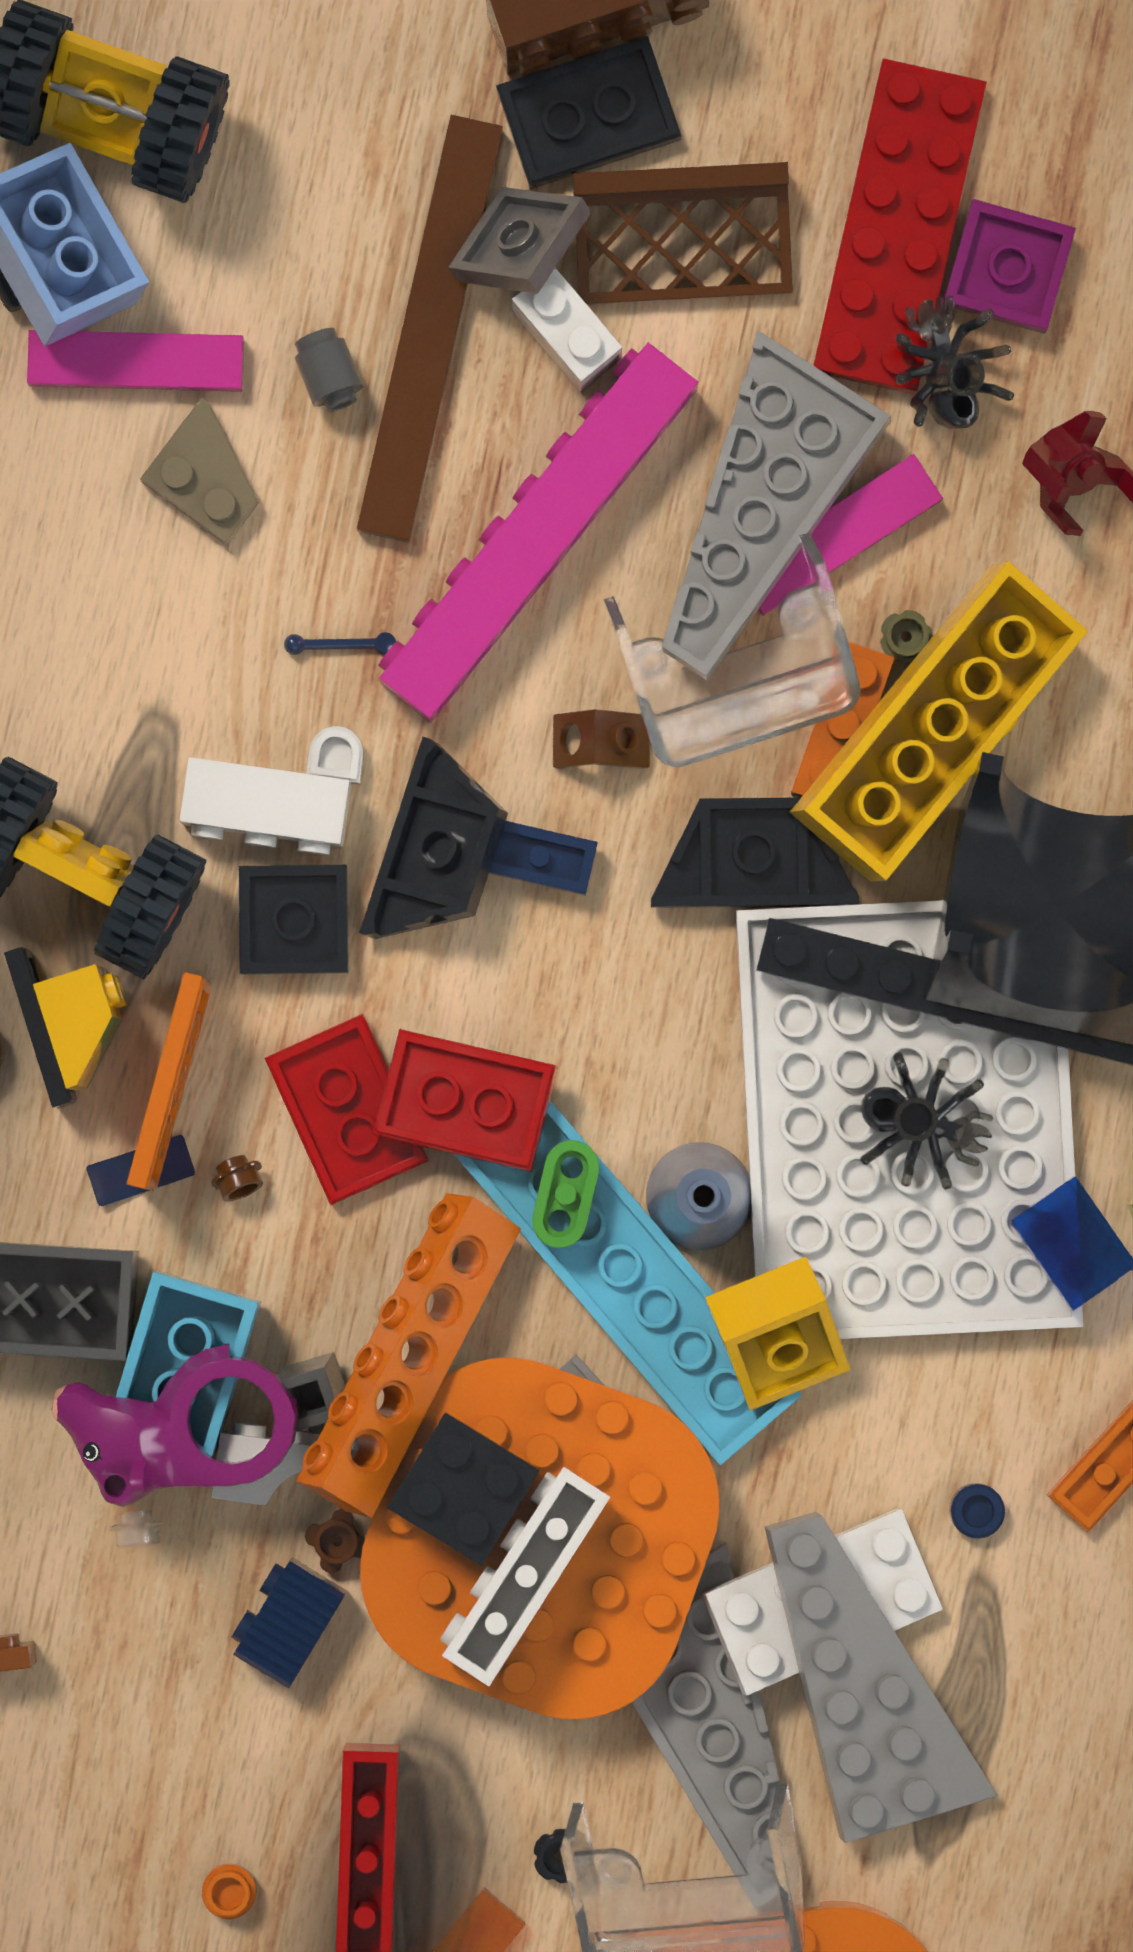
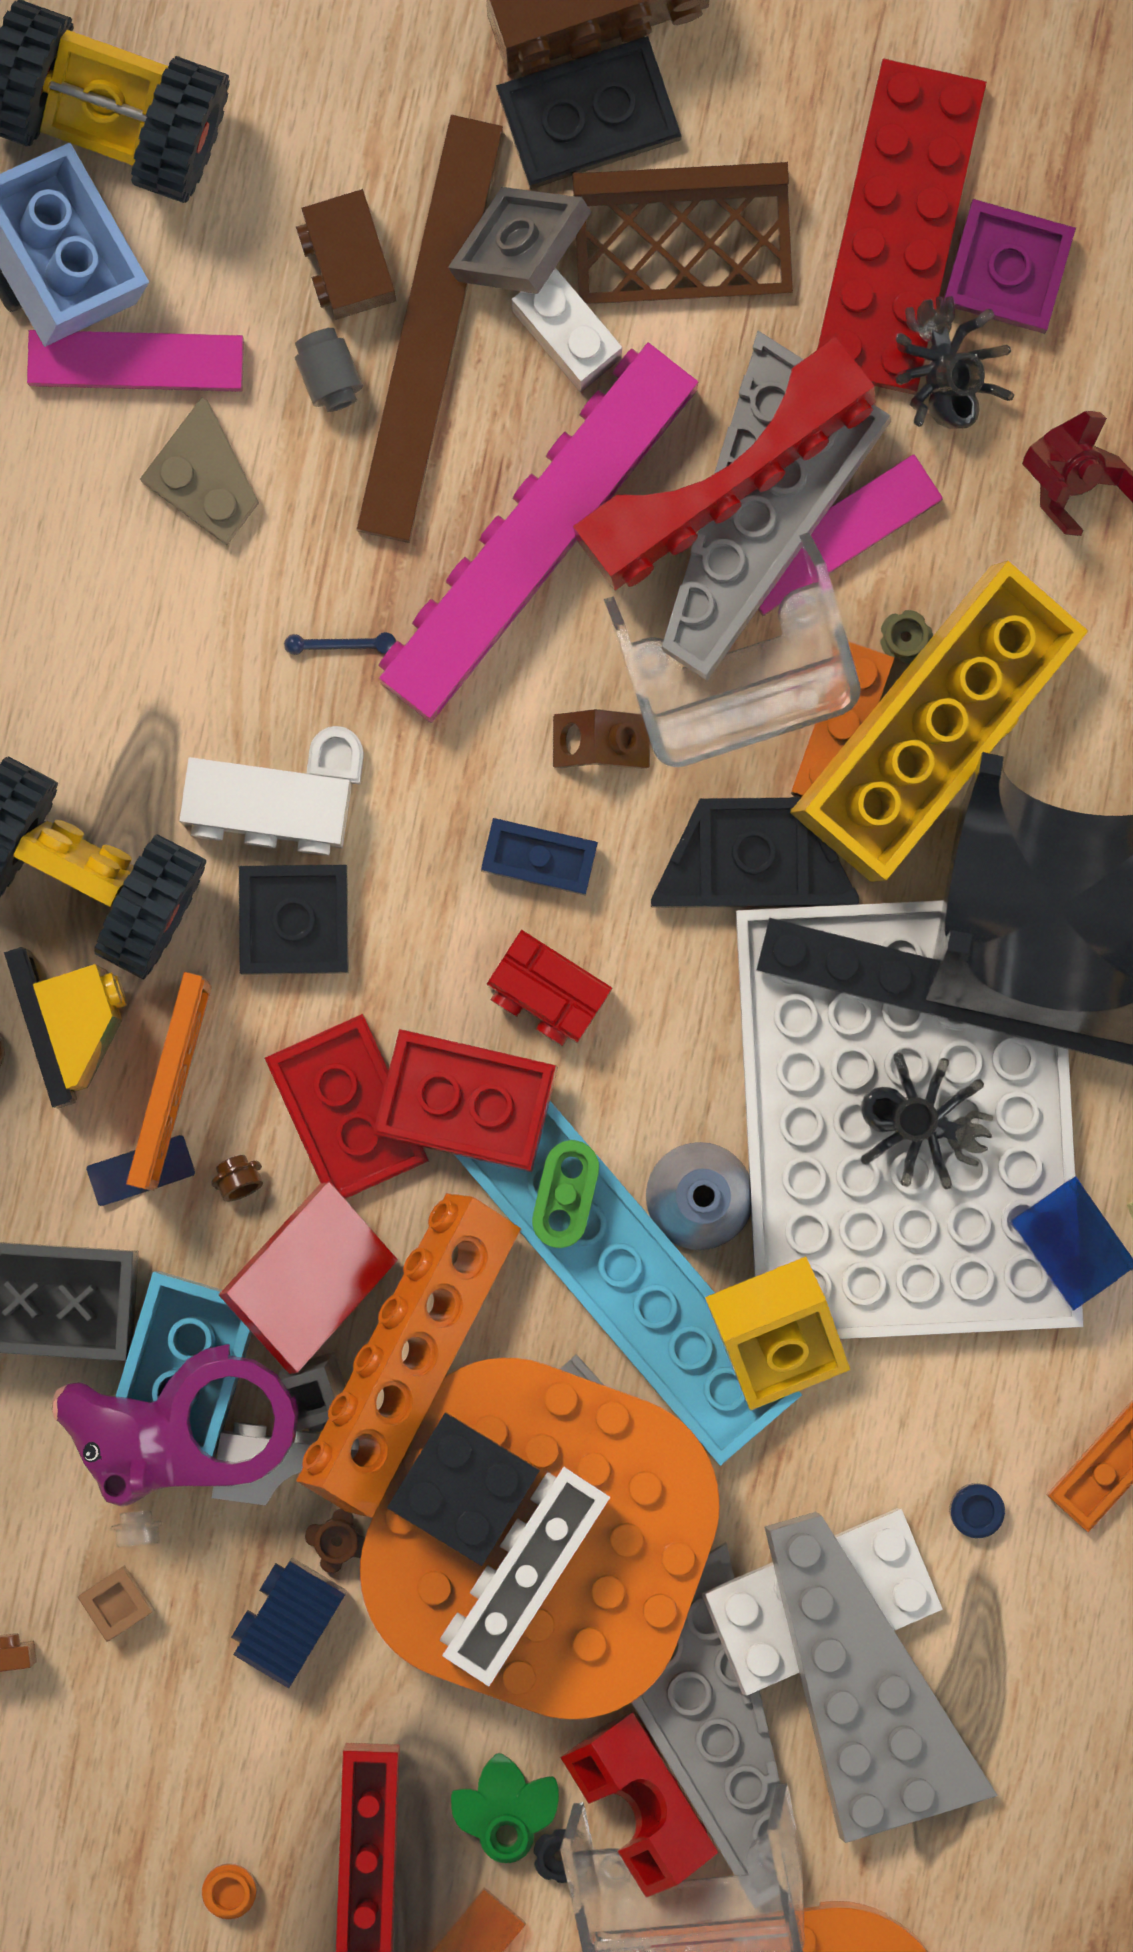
black wing [359,737,508,939] -> none
none -> medium nougat plate [78,1565,154,1642]
none -> tile [219,1181,398,1374]
none -> reddish brown brick [296,189,396,320]
none -> green plate [451,1753,559,1863]
none -> red brick [487,929,613,1046]
none -> red arch [560,1712,719,1898]
none -> red arch [573,337,876,591]

